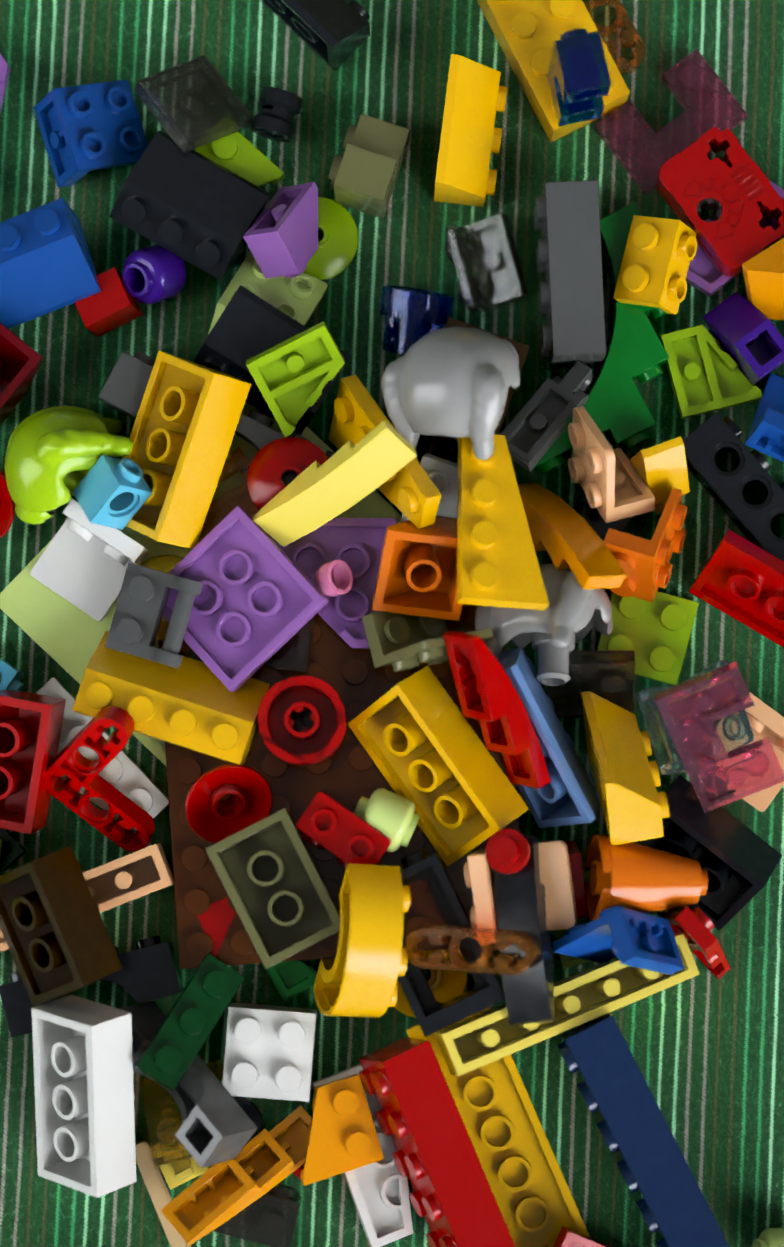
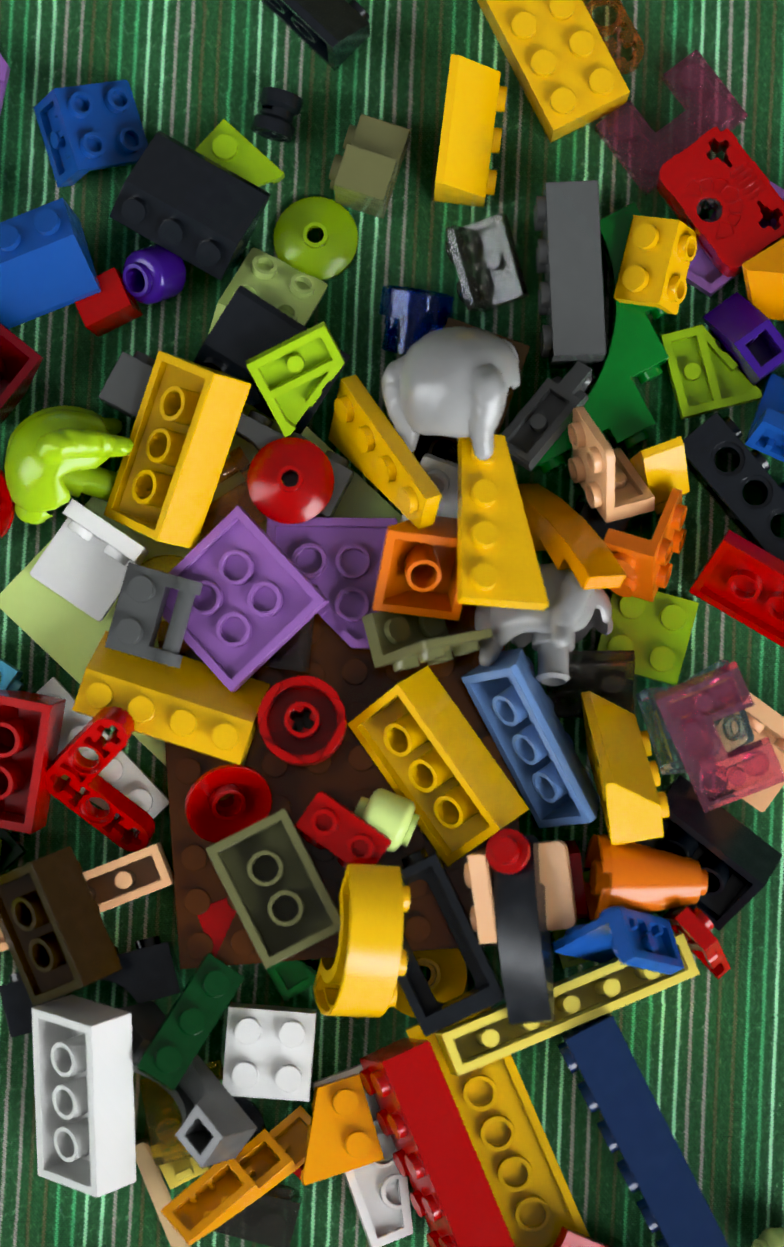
medium azure brick [73,455,152,530] -> none
clear smoke tile [134,55,254,153] -> none
medium lavender slope [243,182,318,279] -> none
light yellow slope [252,420,417,547] -> none
bright pink hinge [314,560,353,597] -> none
clear orange beam [405,925,537,975] -> none
red slope [443,631,551,789] -> none
clear blue arch [547,29,611,127] -> none

